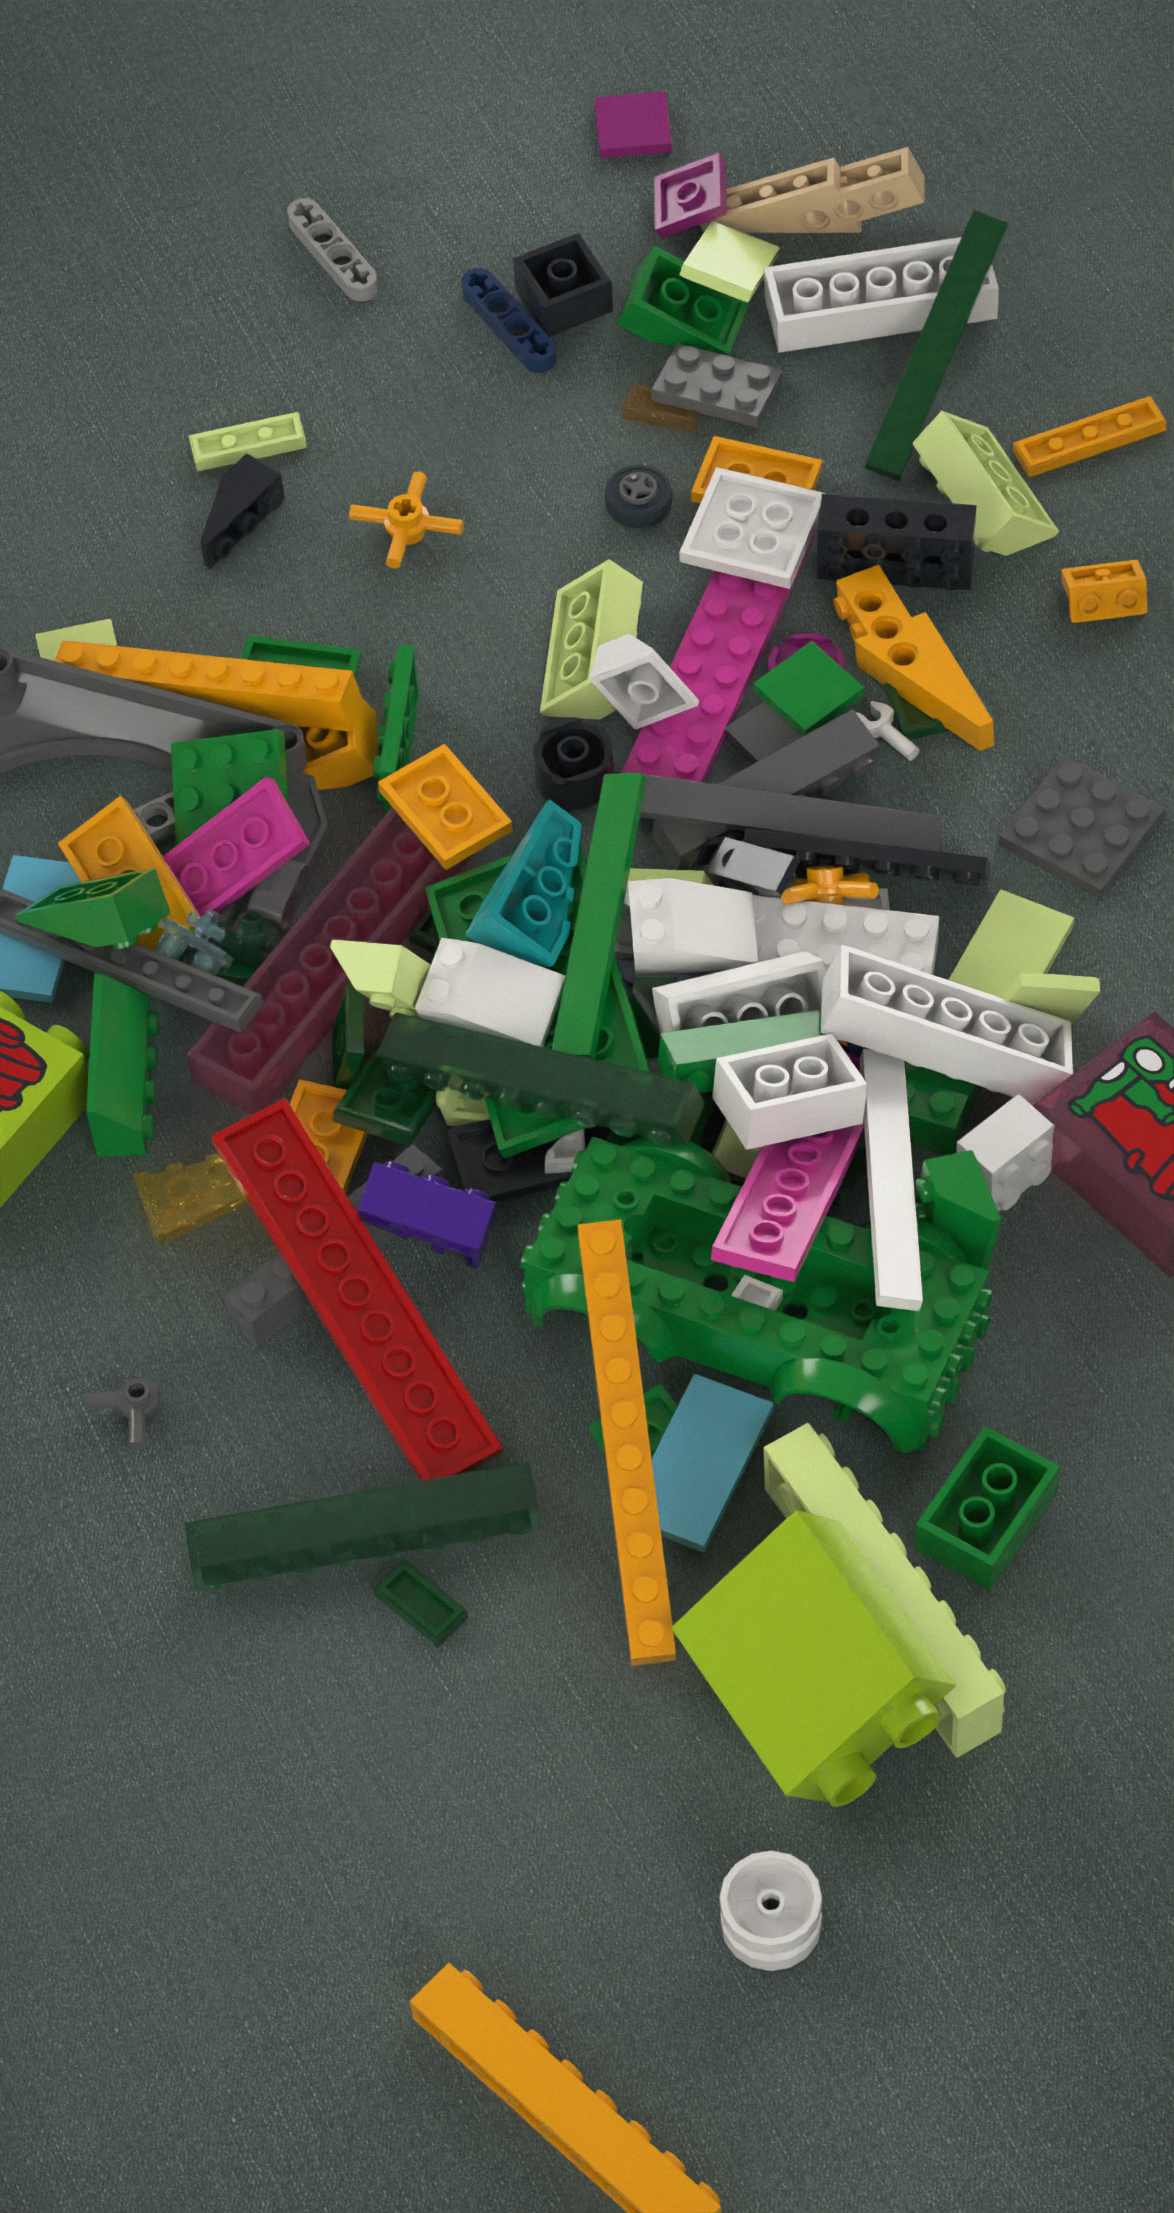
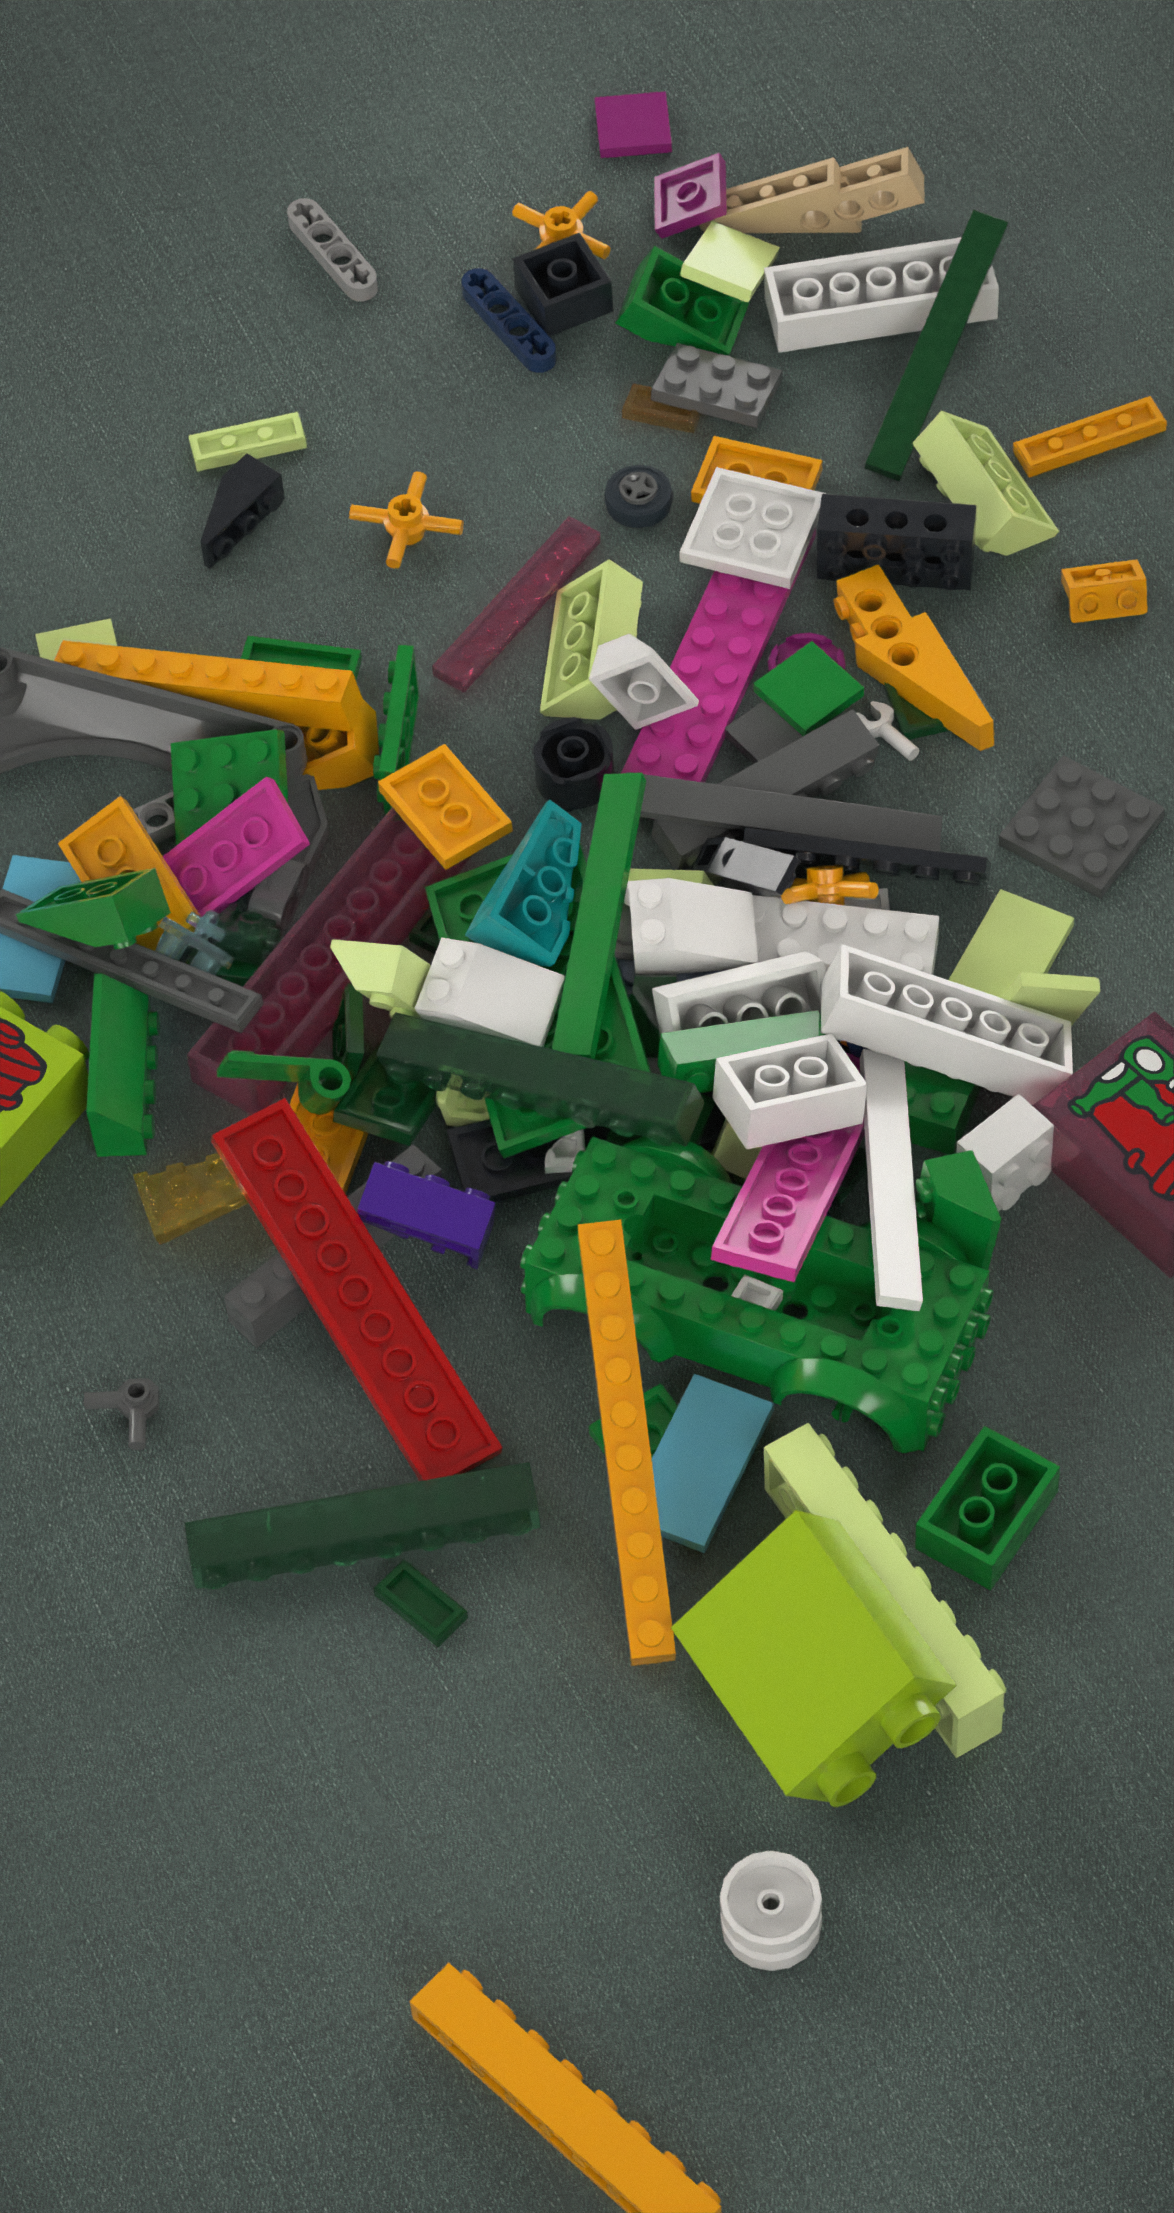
none -> green door [217,1050,351,1115]
none -> clear pink plate [432,516,601,693]
none -> light orange bar [512,191,611,260]

